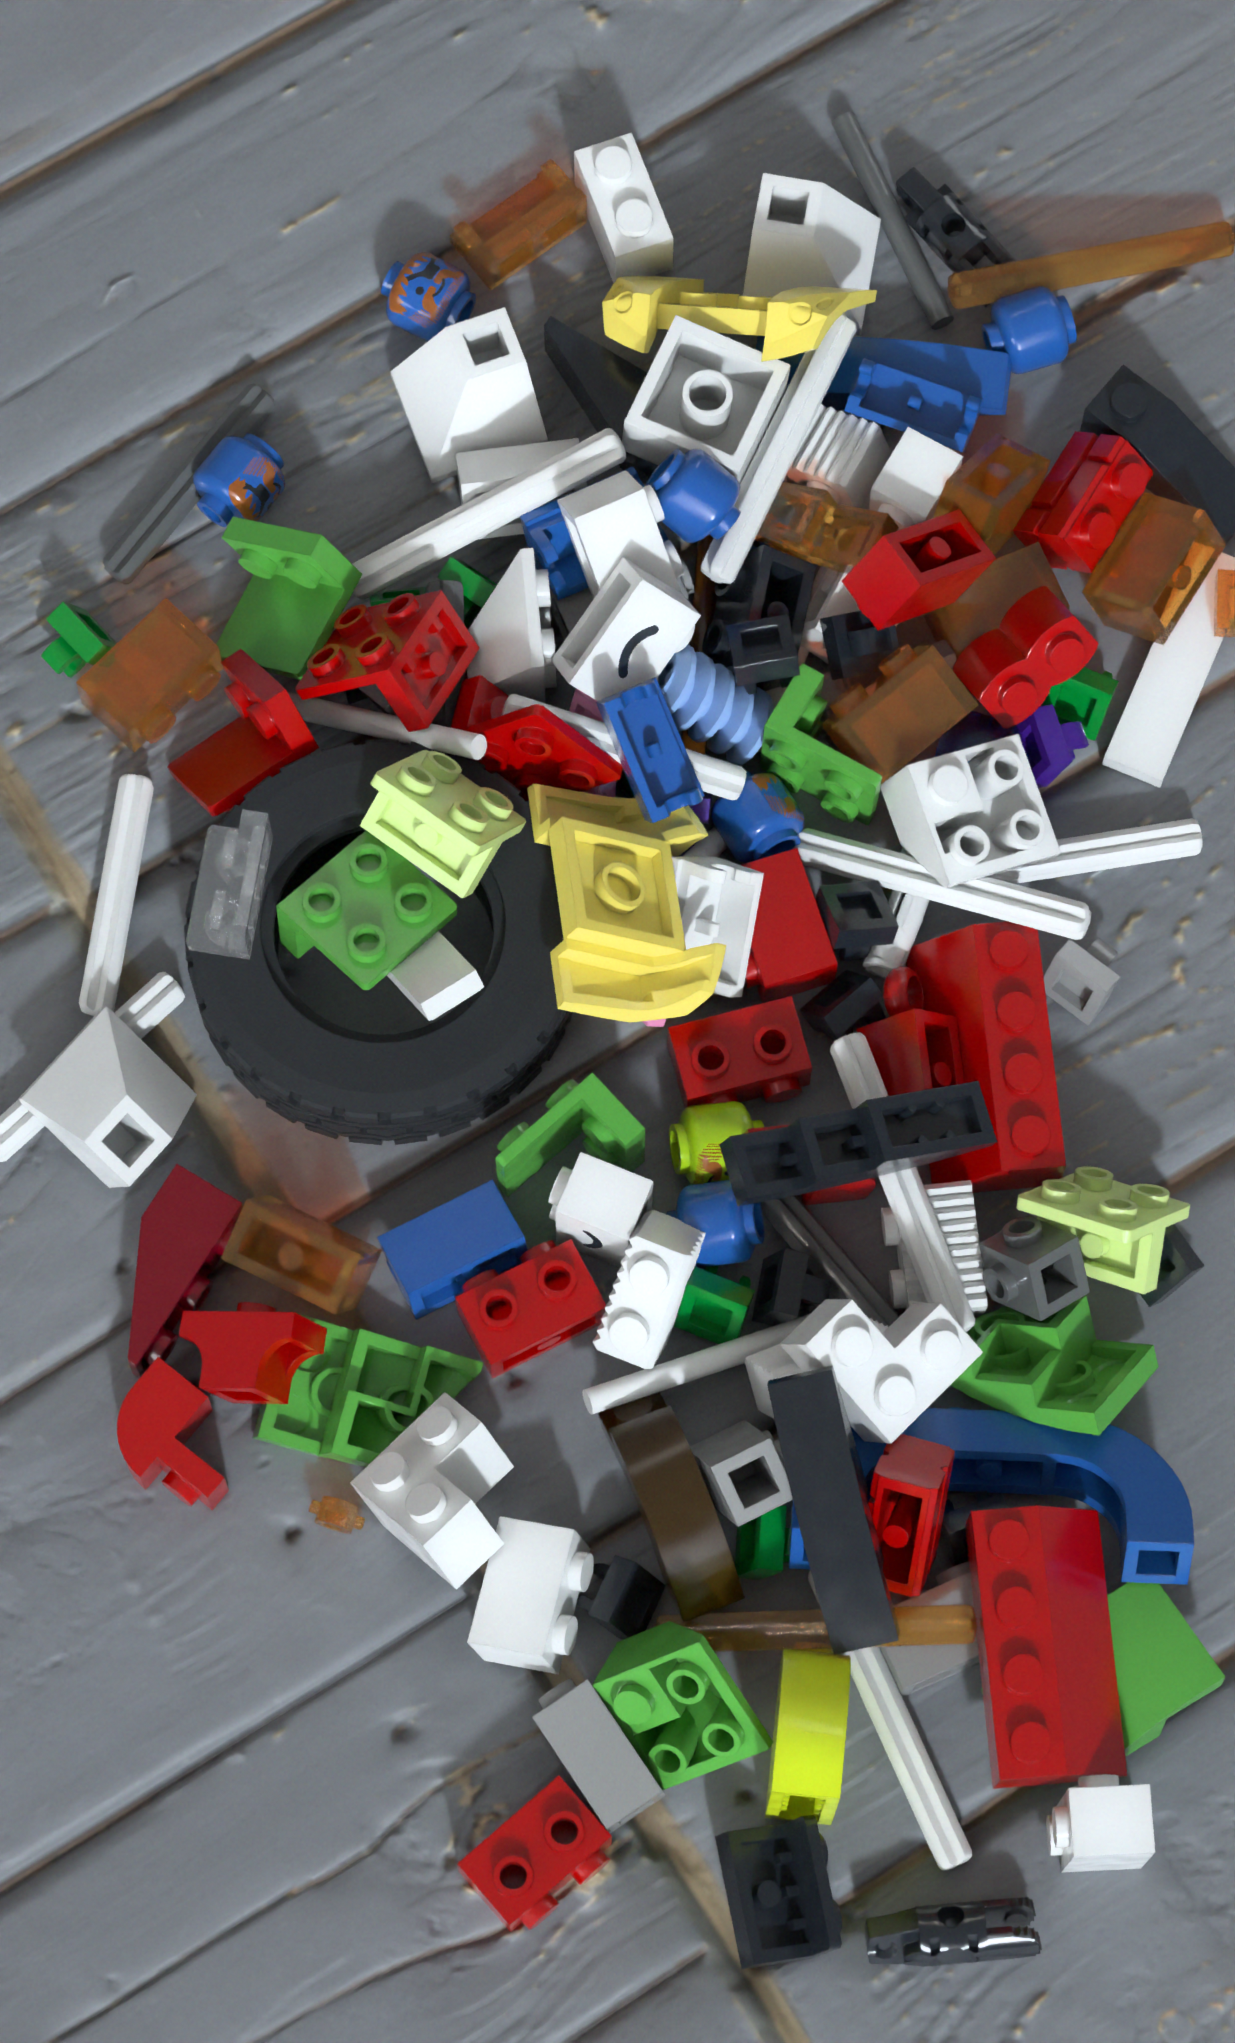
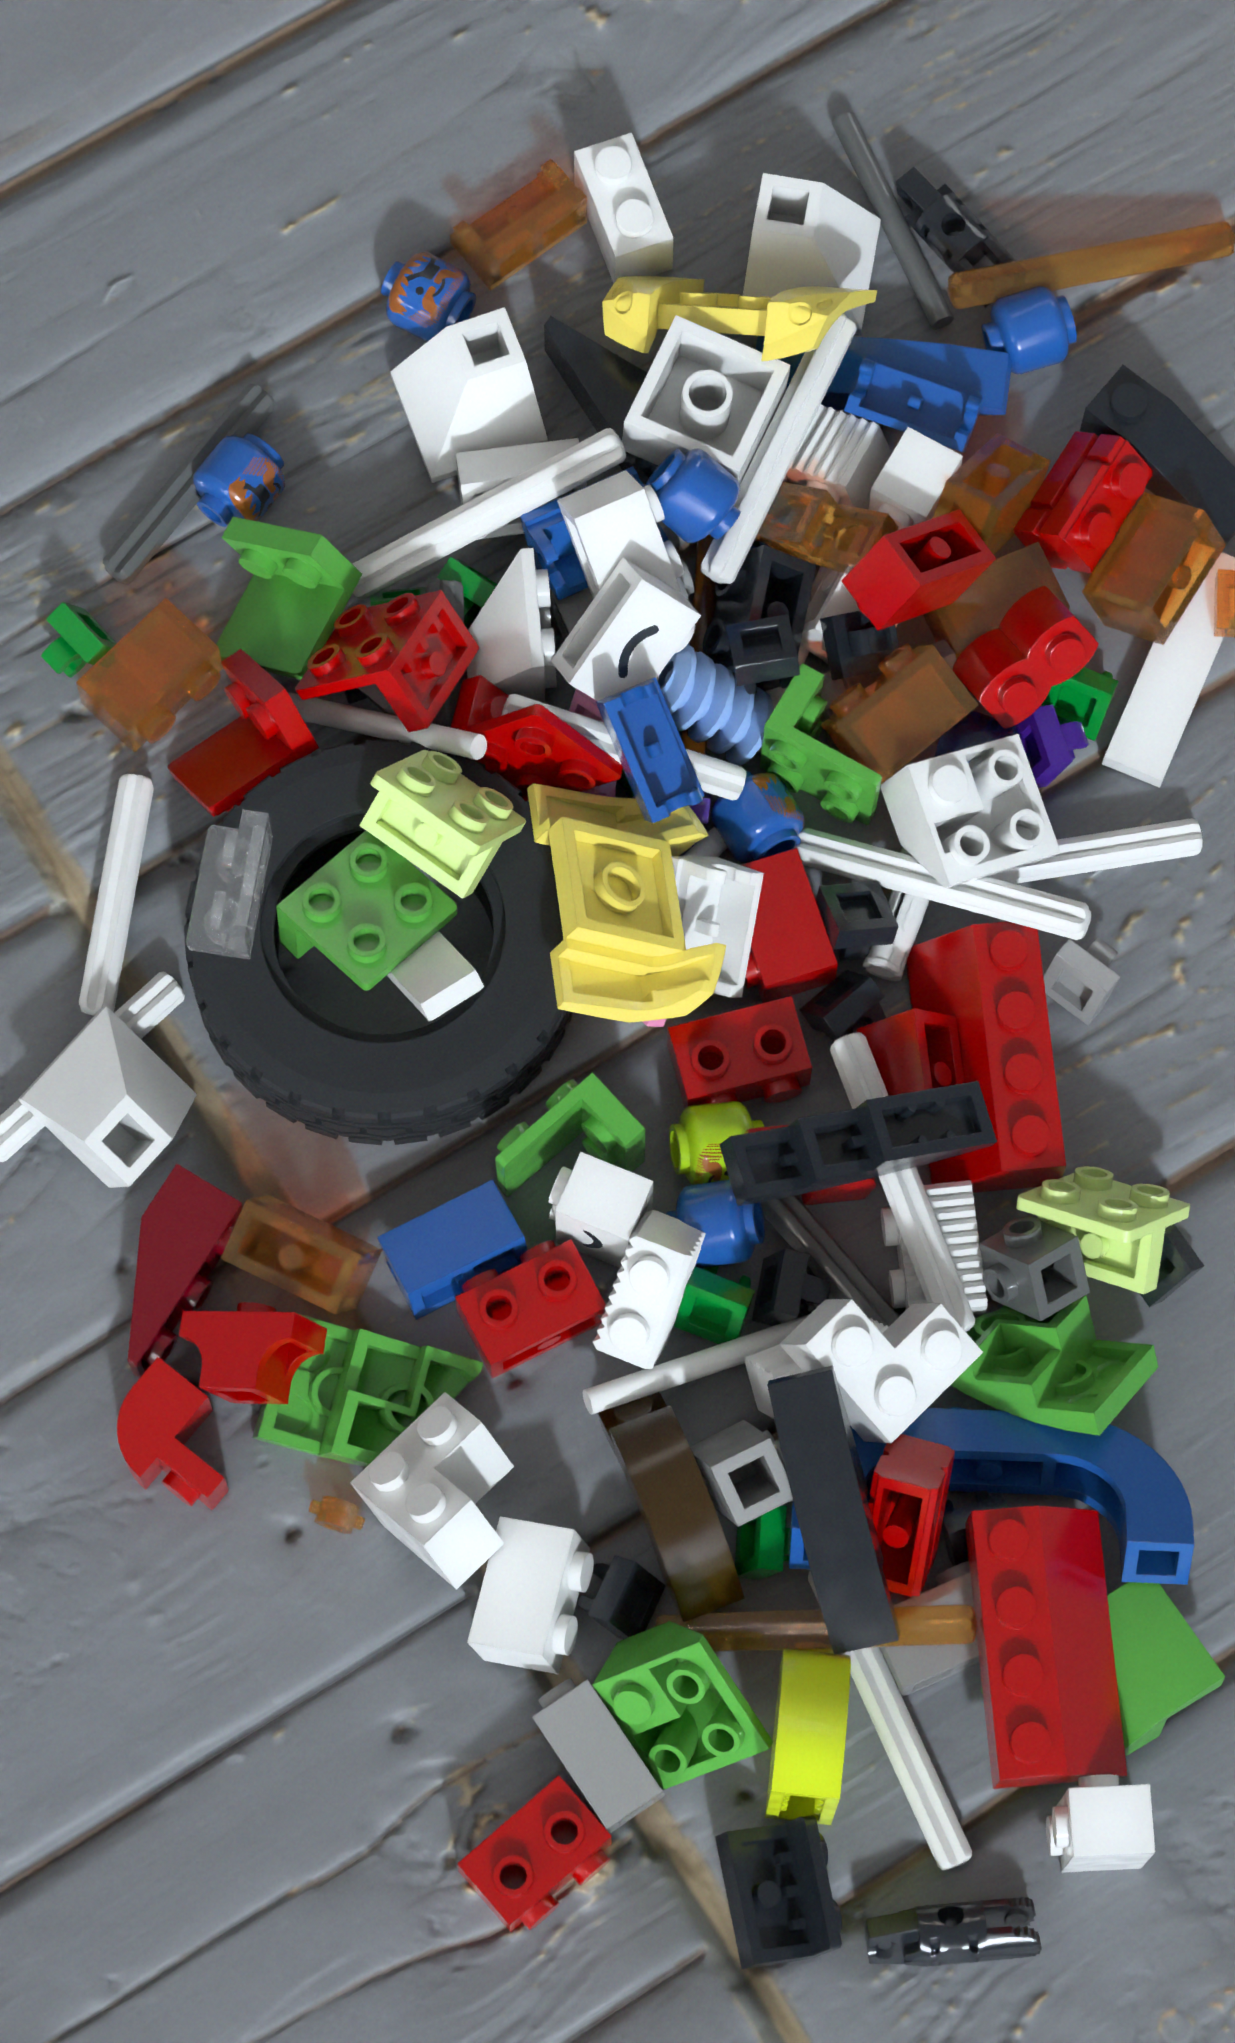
red piece [883,966,924,1017] -> none

